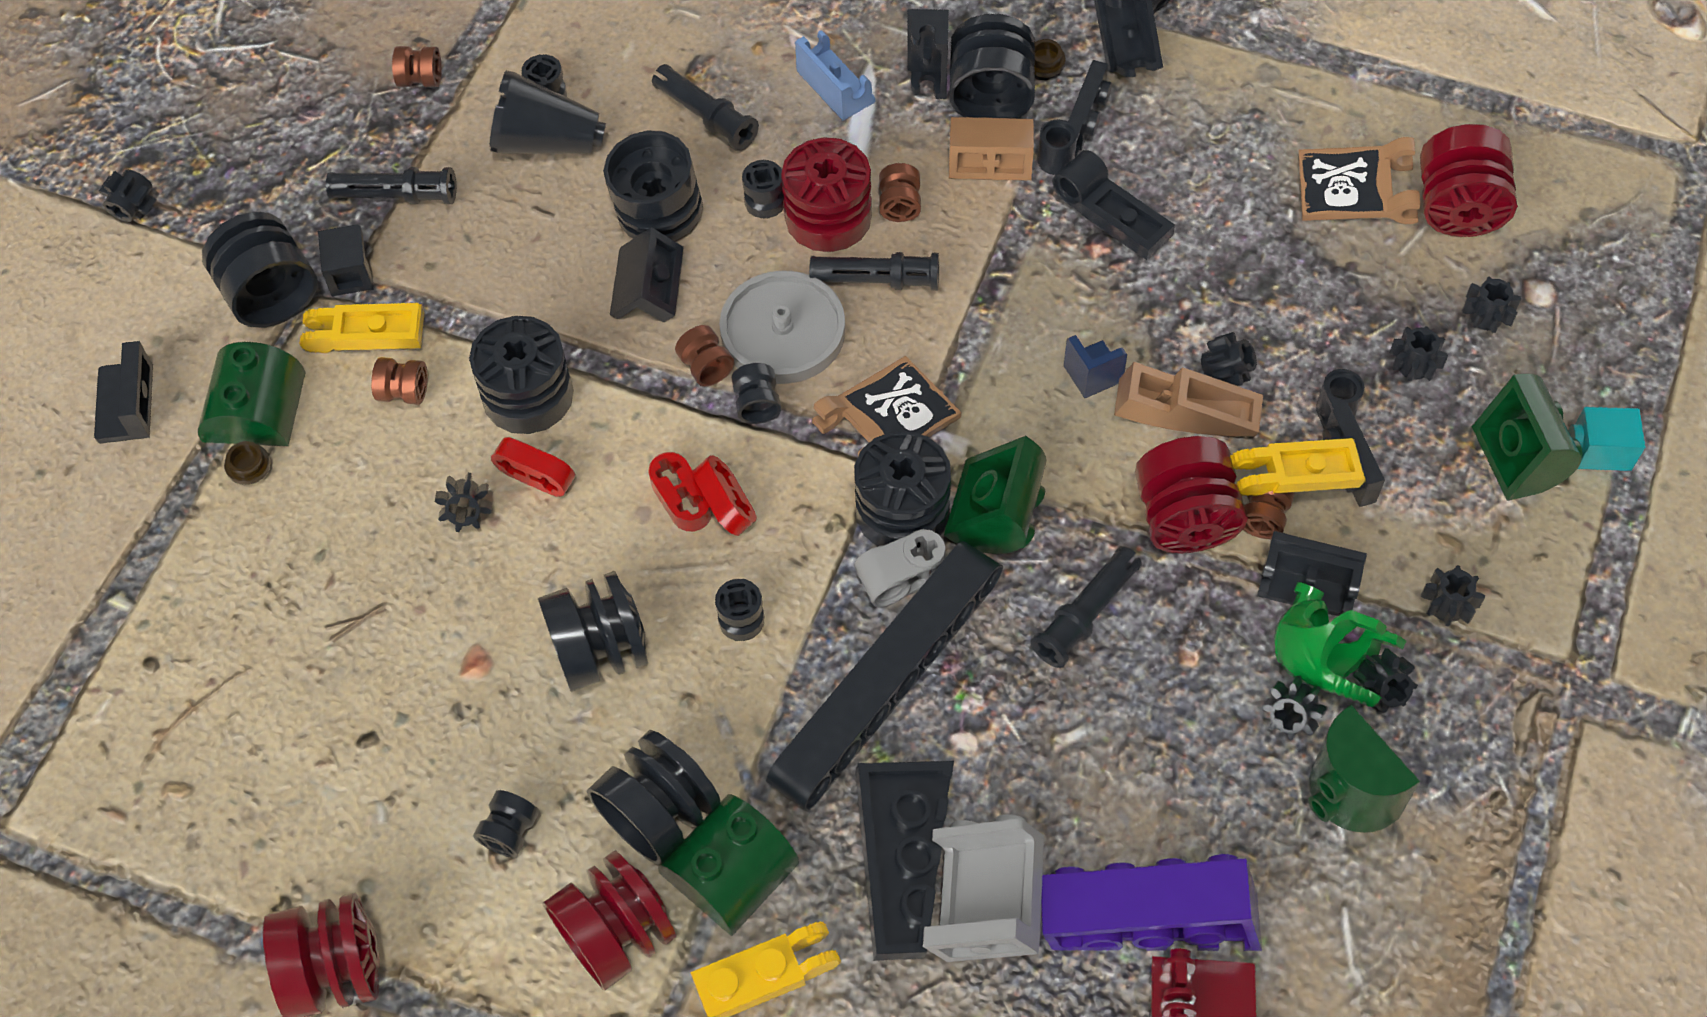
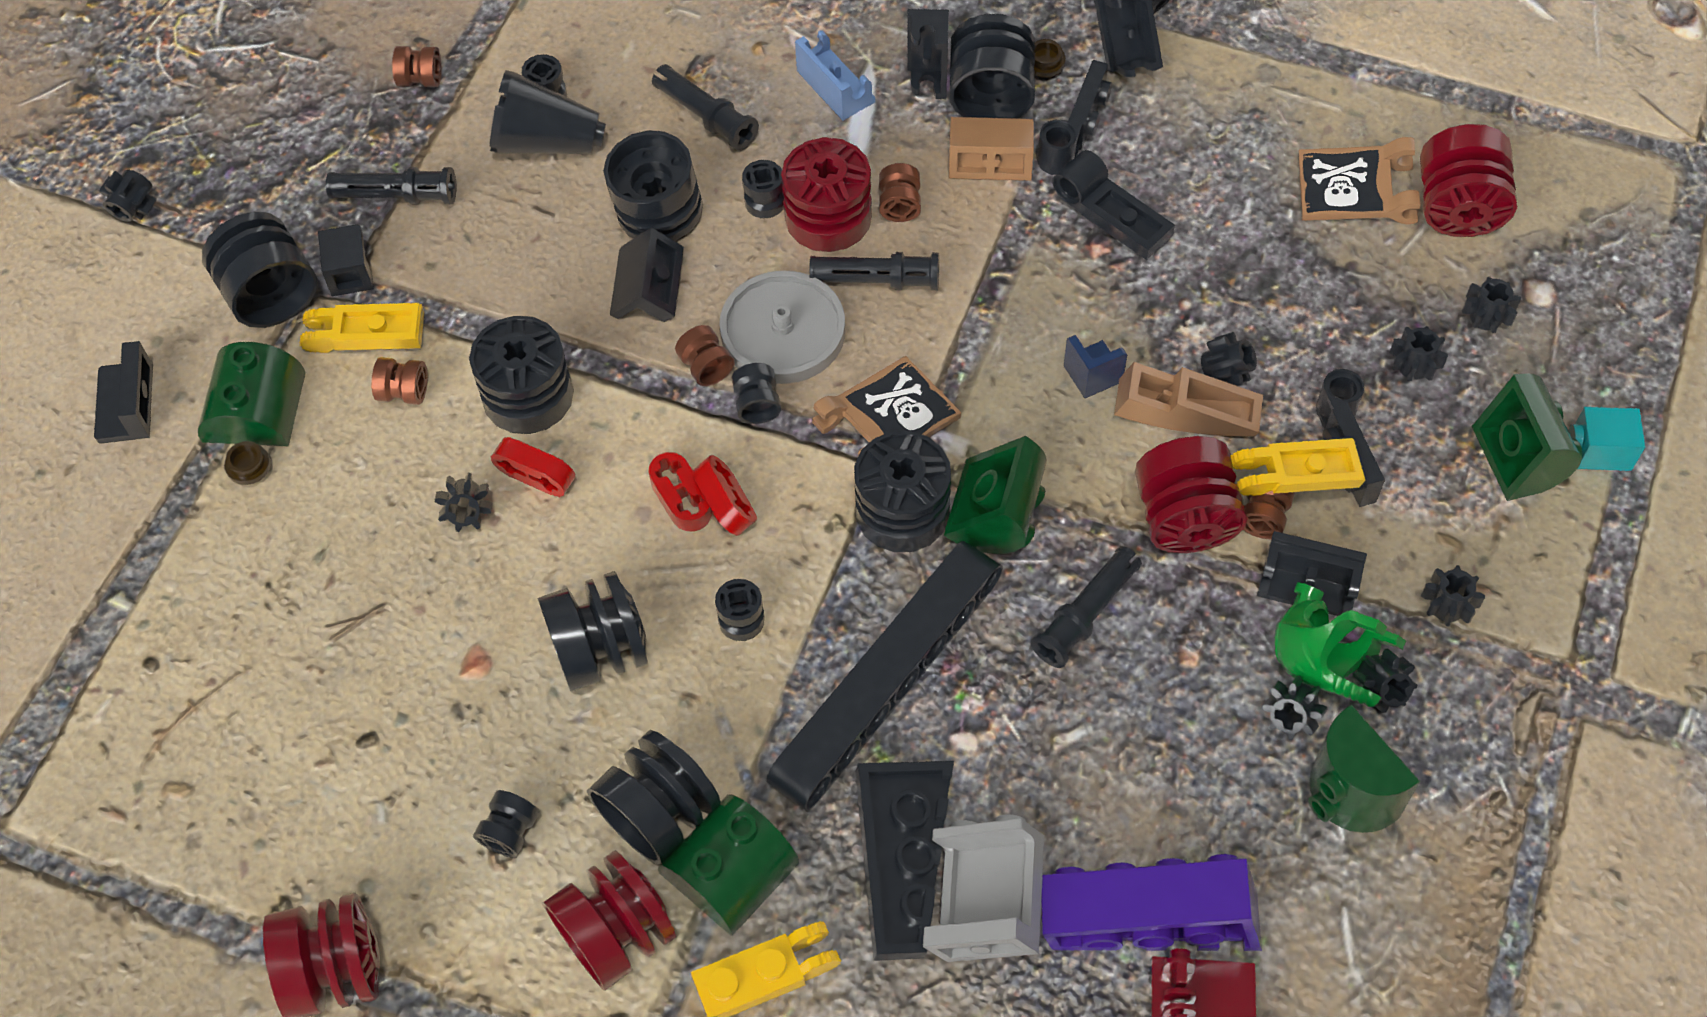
light grey piece [854,529,945,607] -> none

